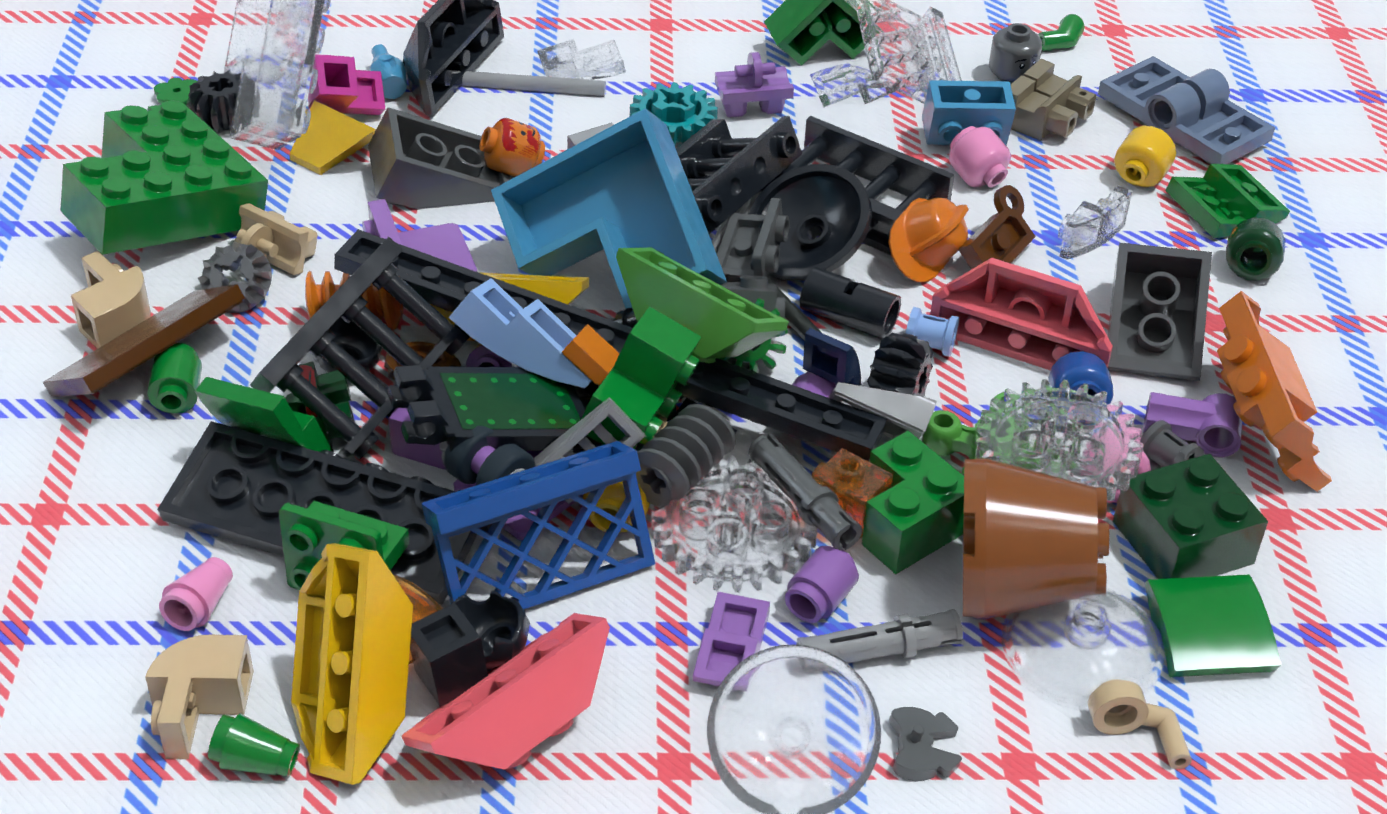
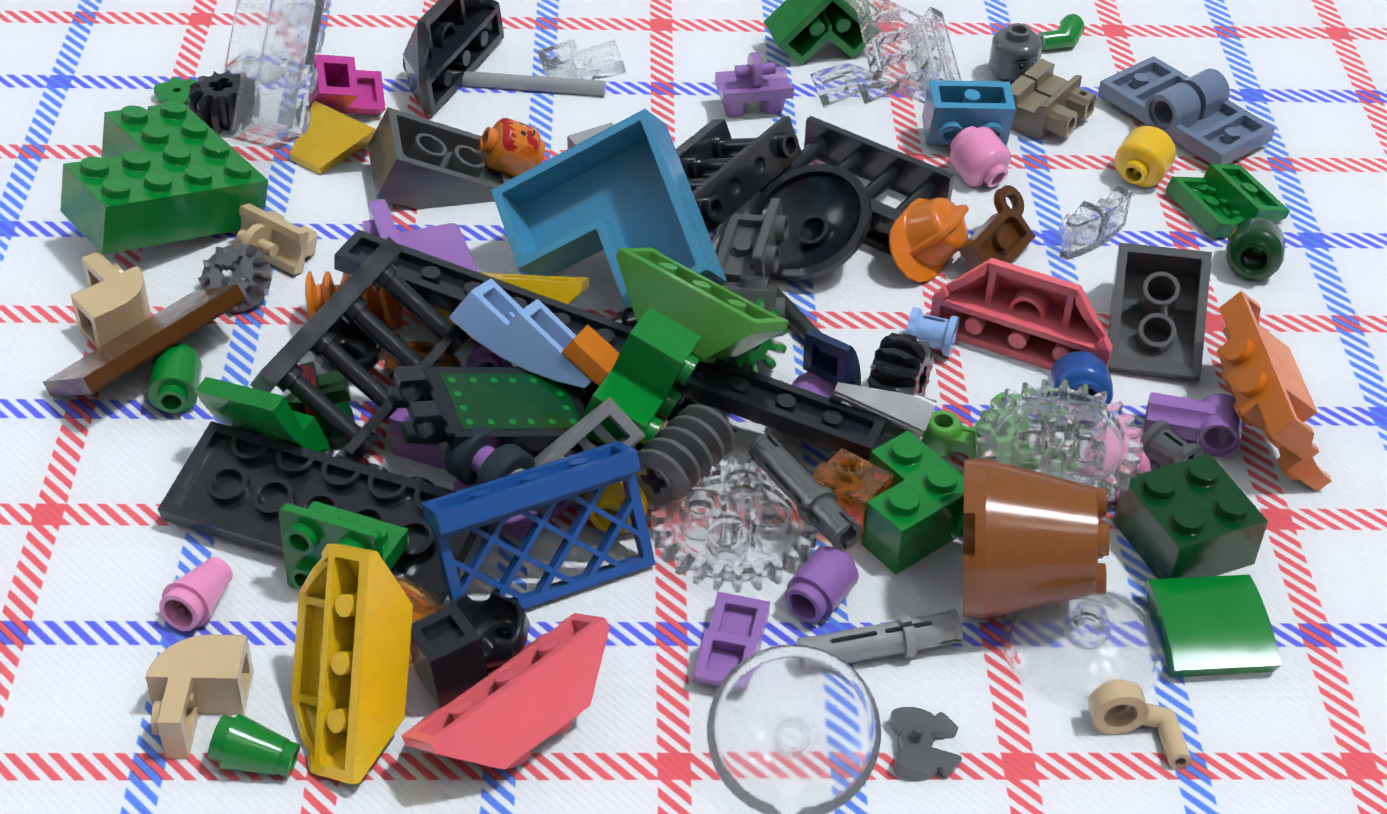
dark azure piece [370,44,408,99] -> none
teal gear [630,82,718,146] -> none
black pin [800,267,901,338] -> none

